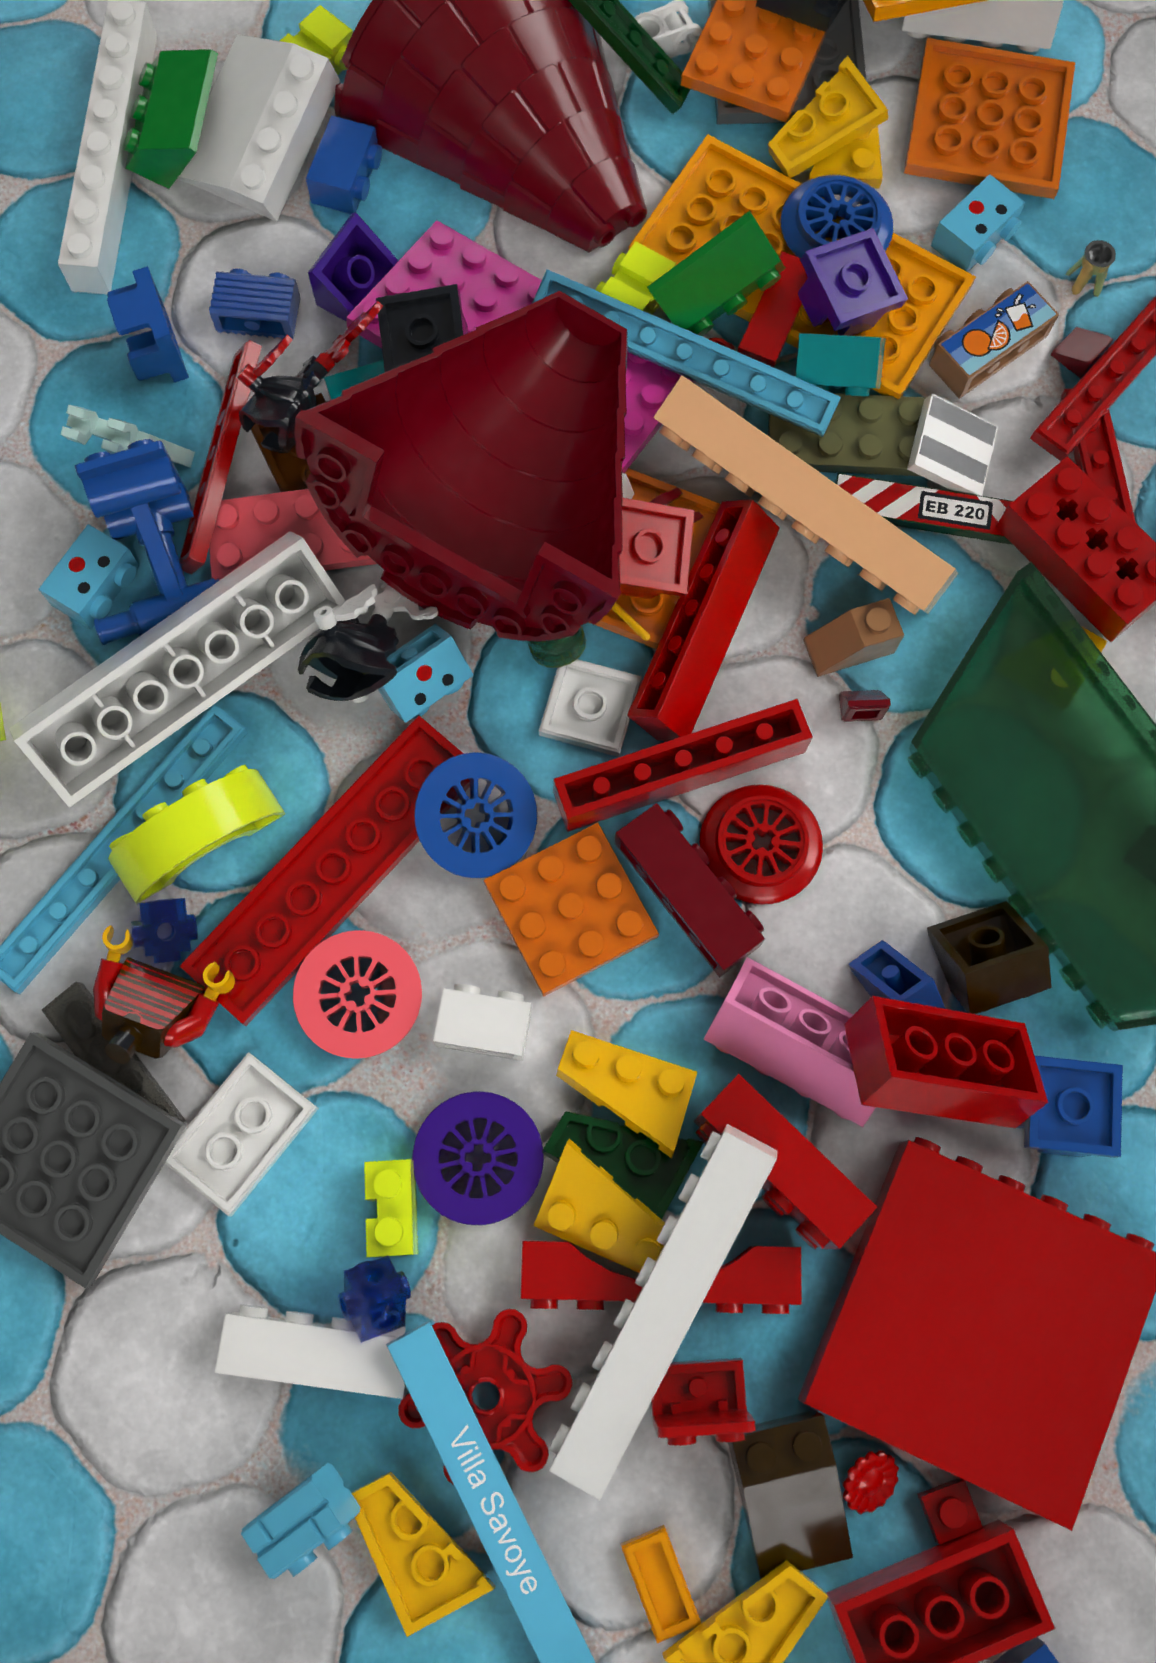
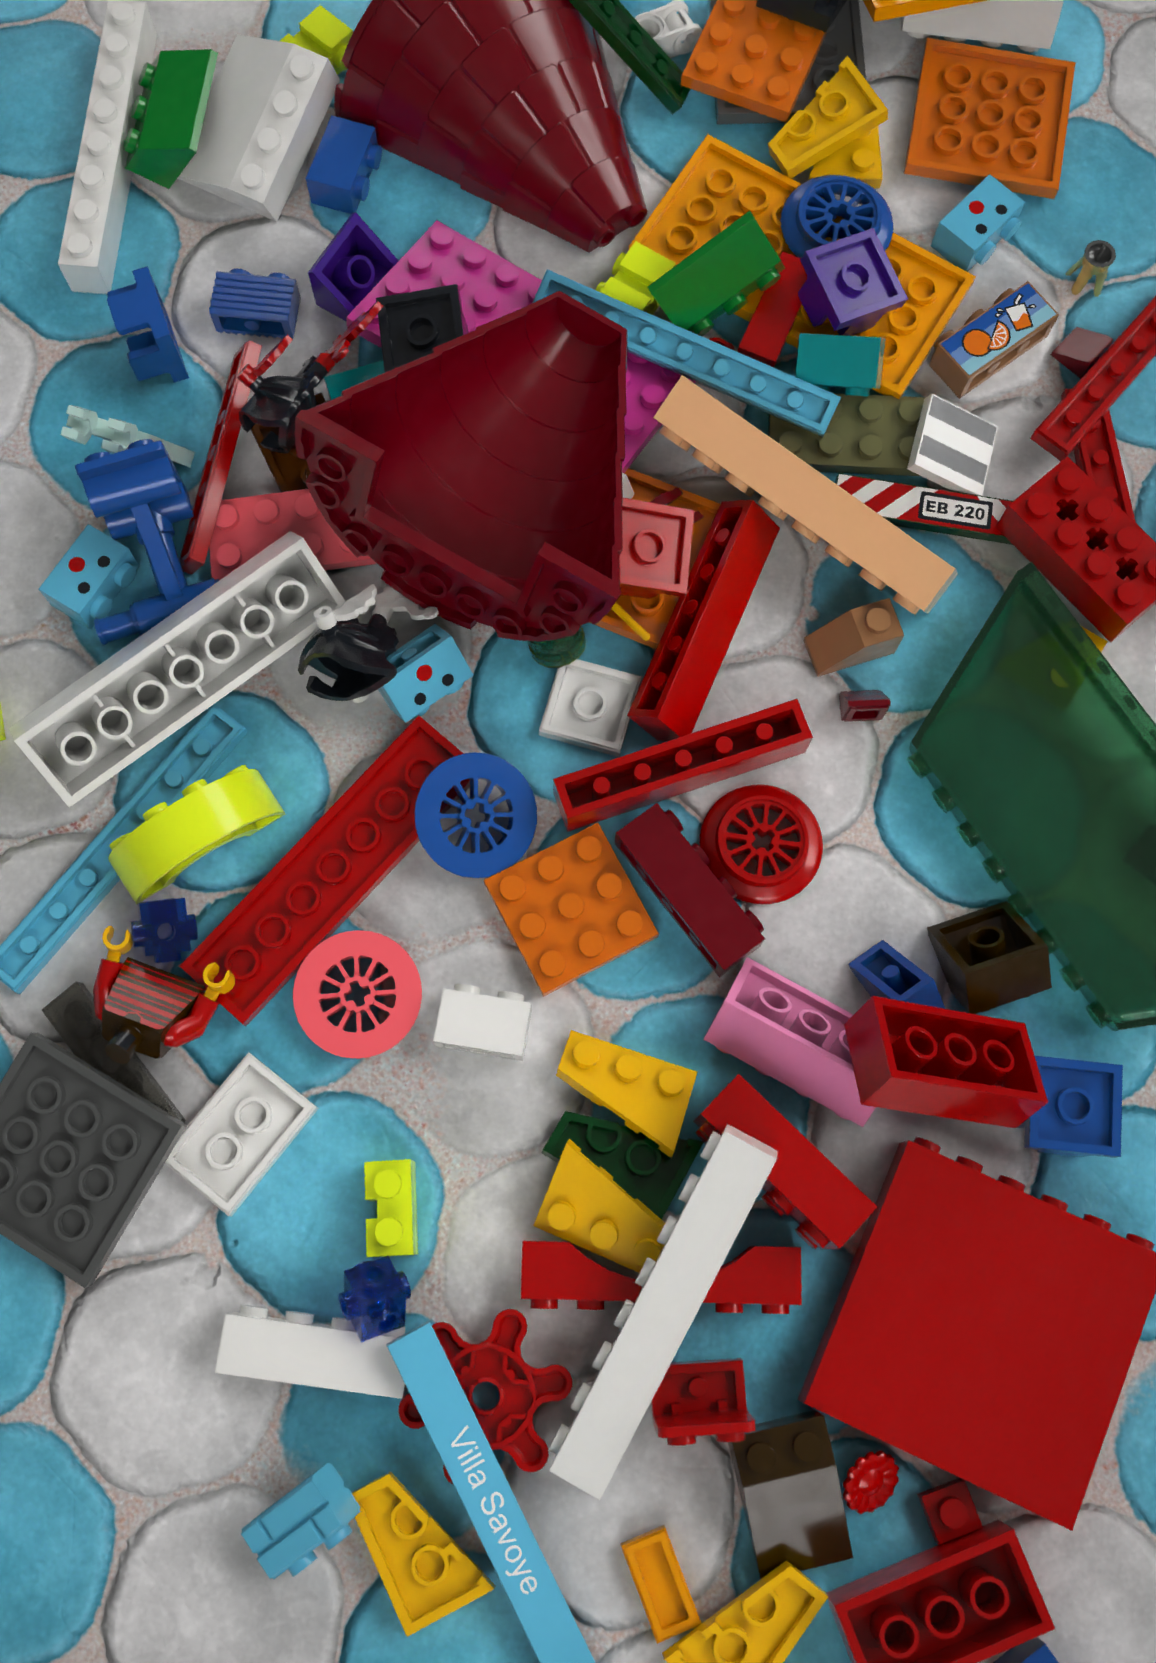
dark purple piece [412,1091,544,1225] -> none

